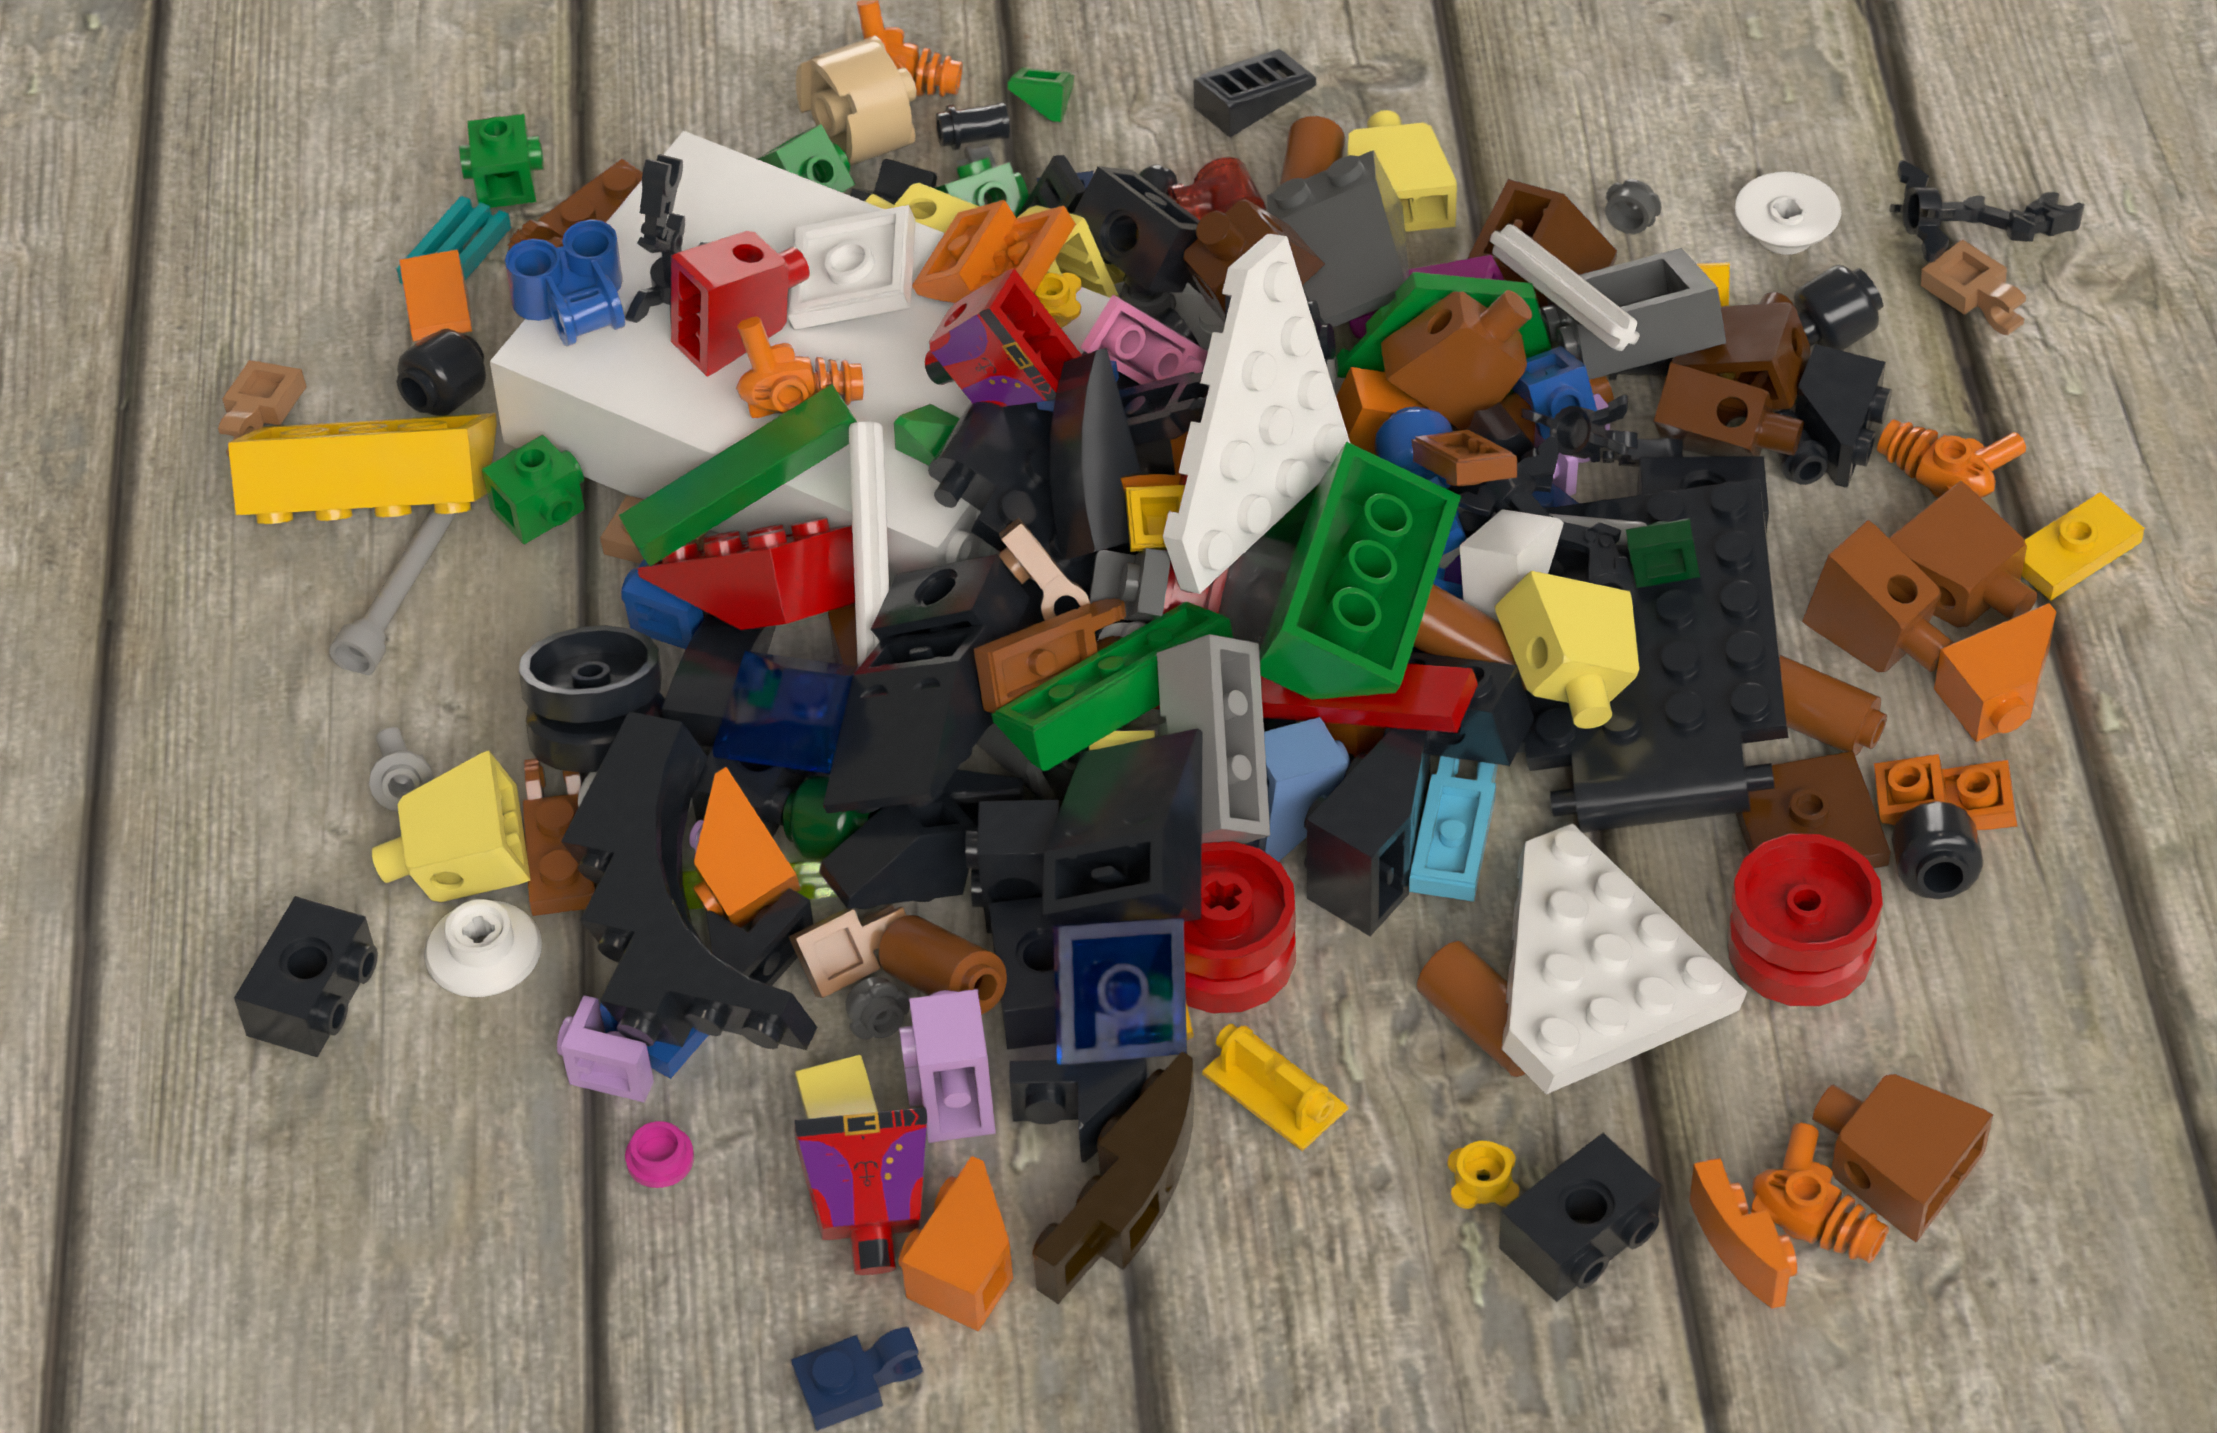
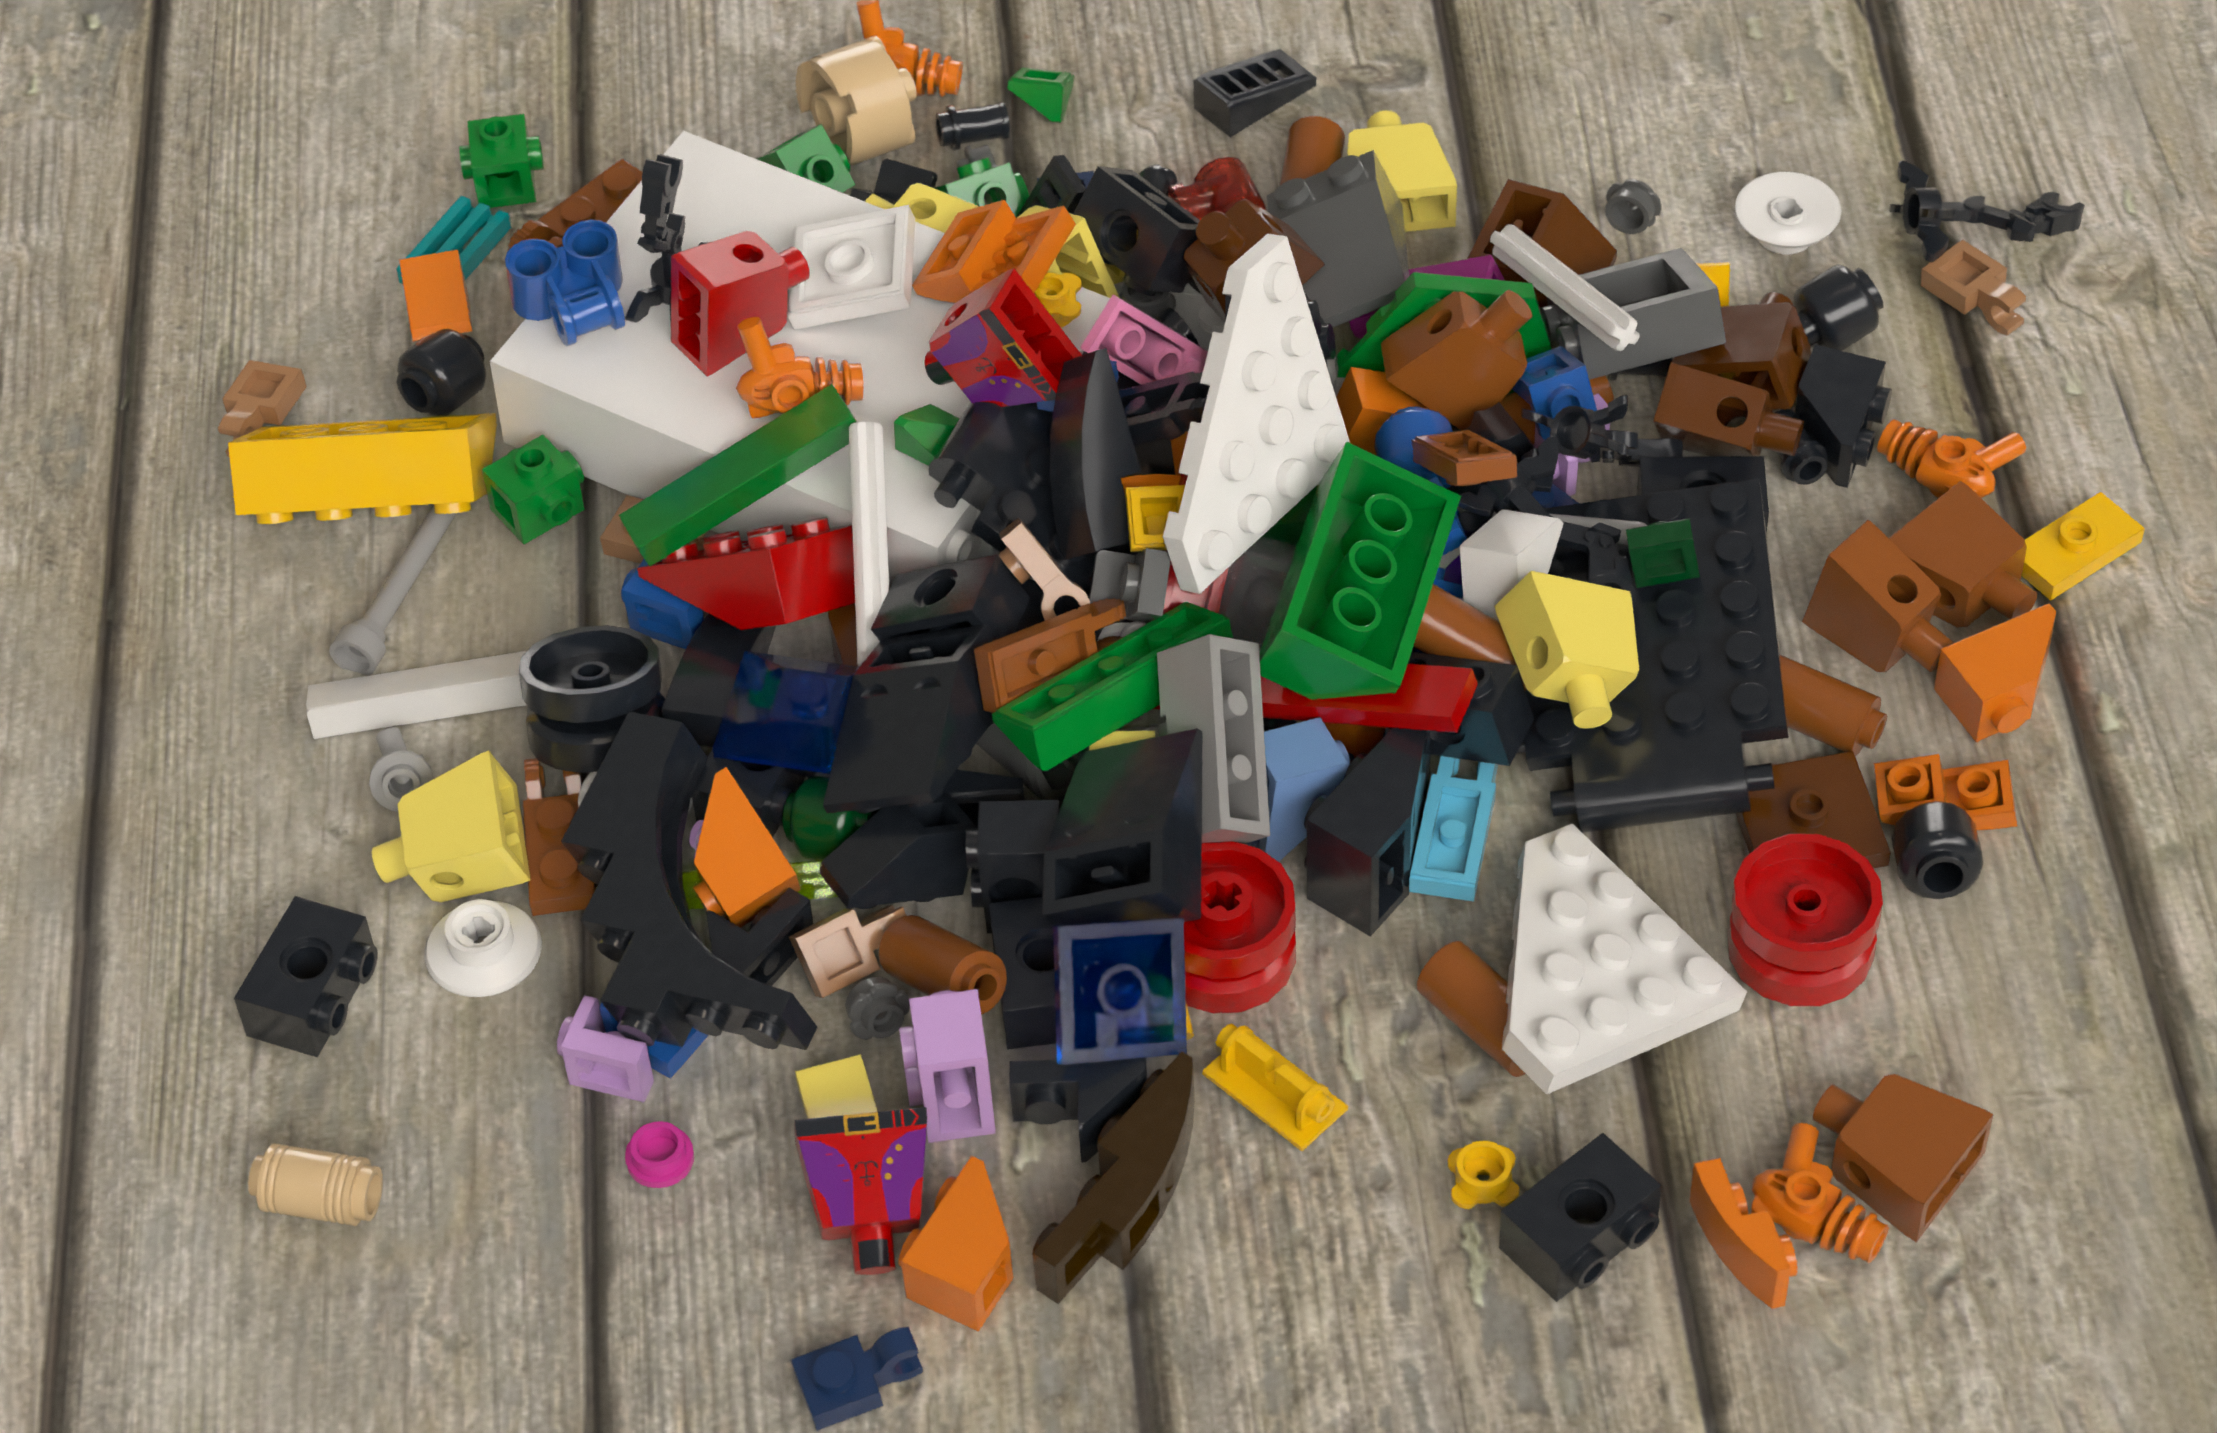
none -> tan head [248,1143,383,1226]
none -> white slope [306,651,527,739]

